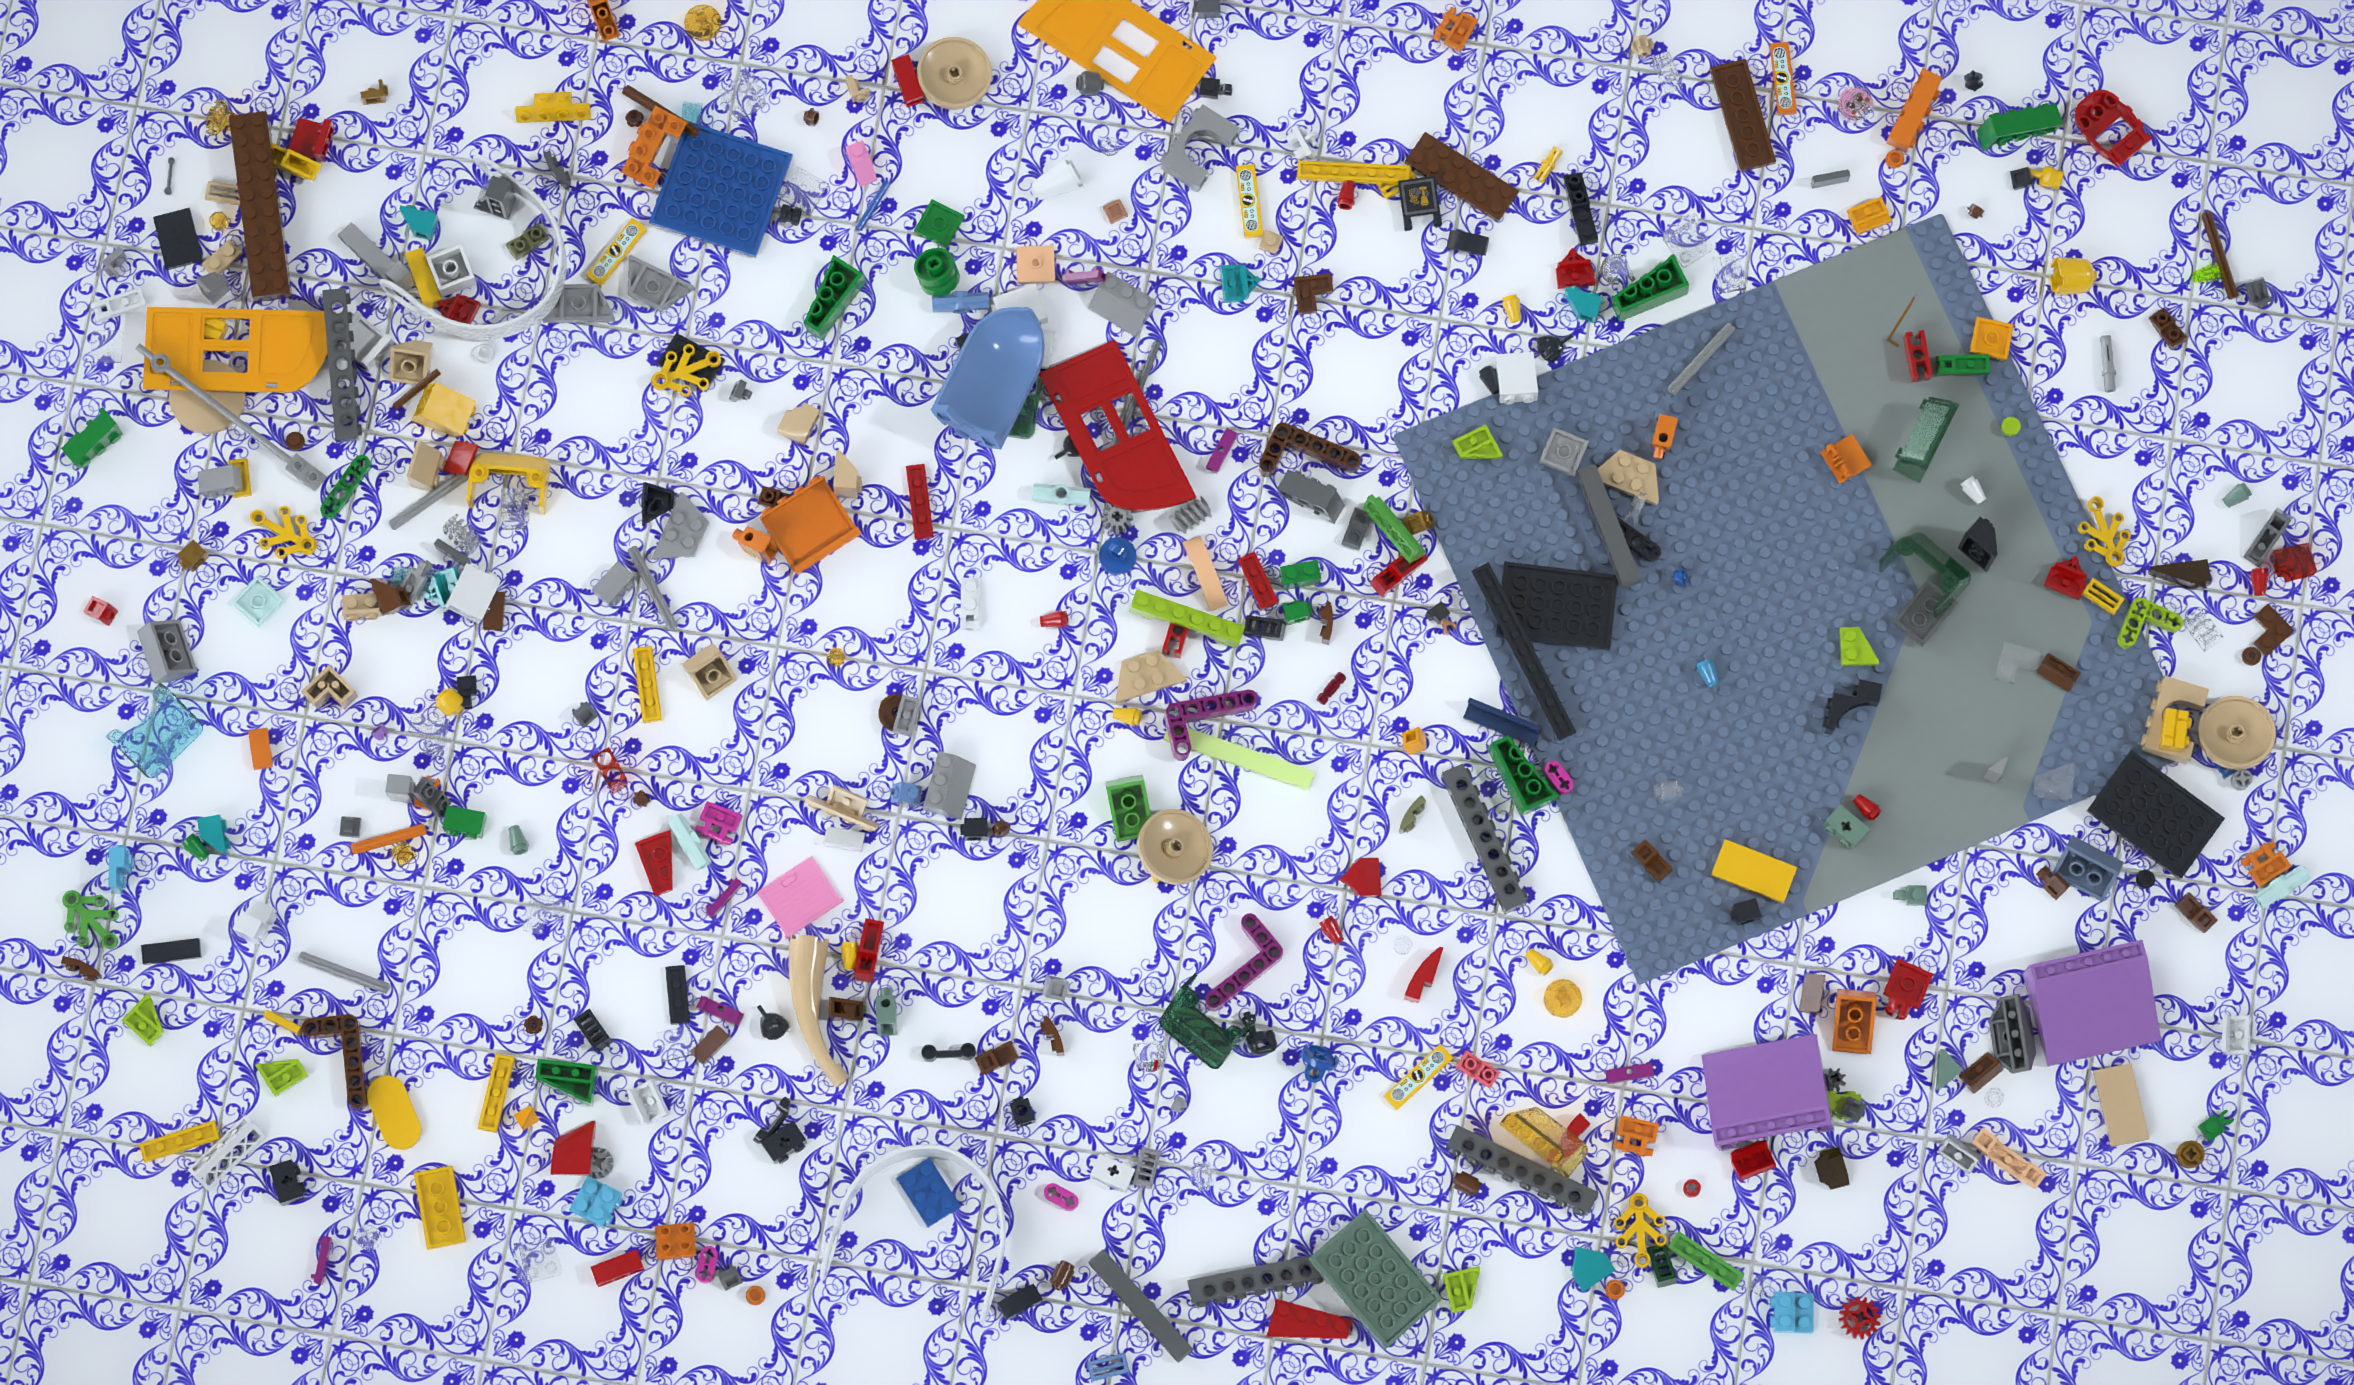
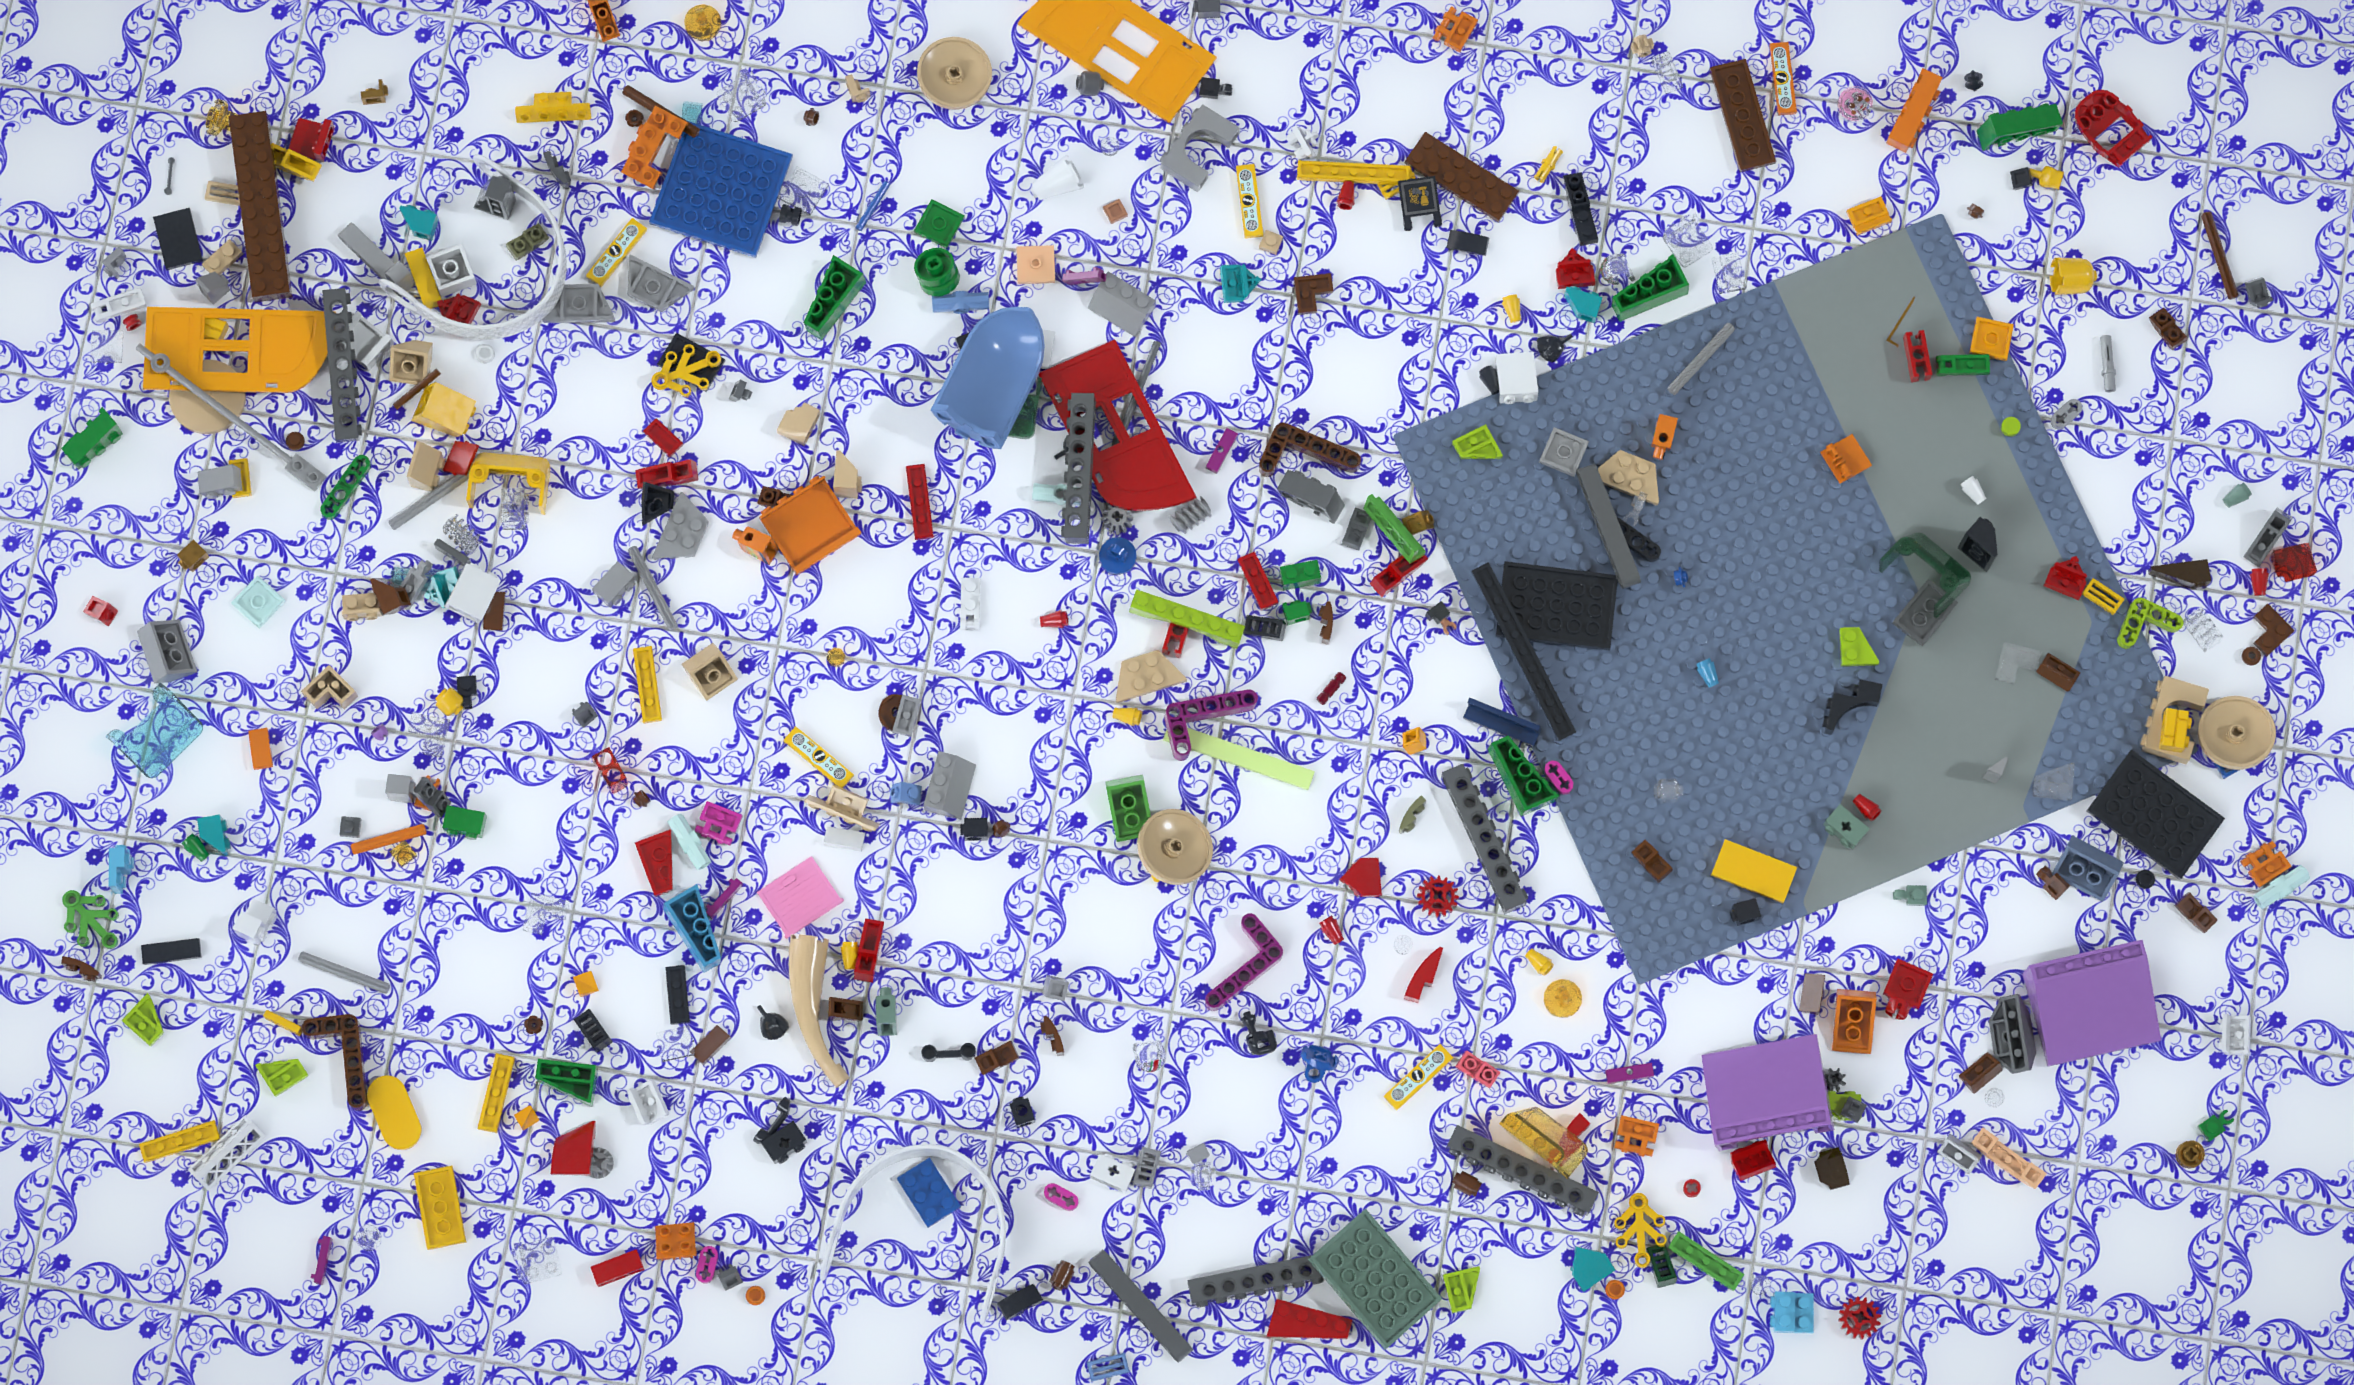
clear yellow tile [209,212,228,231] -> none
yellow plant [250,505,317,559] -> none
black brick [269,1159,307,1206] -> none
sand green cone [508,825,529,855] -> none
medium azure plate [569,1176,623,1229] -> none
magenta piece [696,995,744,1027] -> none
bright pink slope [845,140,877,187] -> none
red piece [891,54,924,108] -> none
white panel [991,283,1048,325] -> none
clear green windscreen [1159,973,1256,1069] -> none
light grey hinge [1170,1096,1187,1113] -> none
light nougat slope [1182,536,1228,612] -> none
tile [1810,169,1851,189] -> none
orange plate [1885,150,1904,169] -> none
clear green windscreen [1893,397,1959,483] -> none
sand green slope [1935,1049,1963,1091] -> none
yellow plant [2077,496,2131,567] -> none
tan tile [2093,1063,2150,1147] -> none
clear neon green cone [2192,263,2221,283] -> none
light grey wheel [2231,769,2252,791] -> none
none -> red bush [122,314,142,331]
none -> light orange slope [573,971,599,997]
none -> red slope [635,459,699,489]
none -> red tile [643,418,684,458]
none -> dark azure wedge [663,884,721,973]
none -> tile [783,726,854,788]
none -> dark grey brick [1061,393,1096,544]
none -> light grey slope [1186,1143,1210,1164]
none -> red gear [1417,875,1459,918]
none -> light grey beam [2050,399,2083,430]

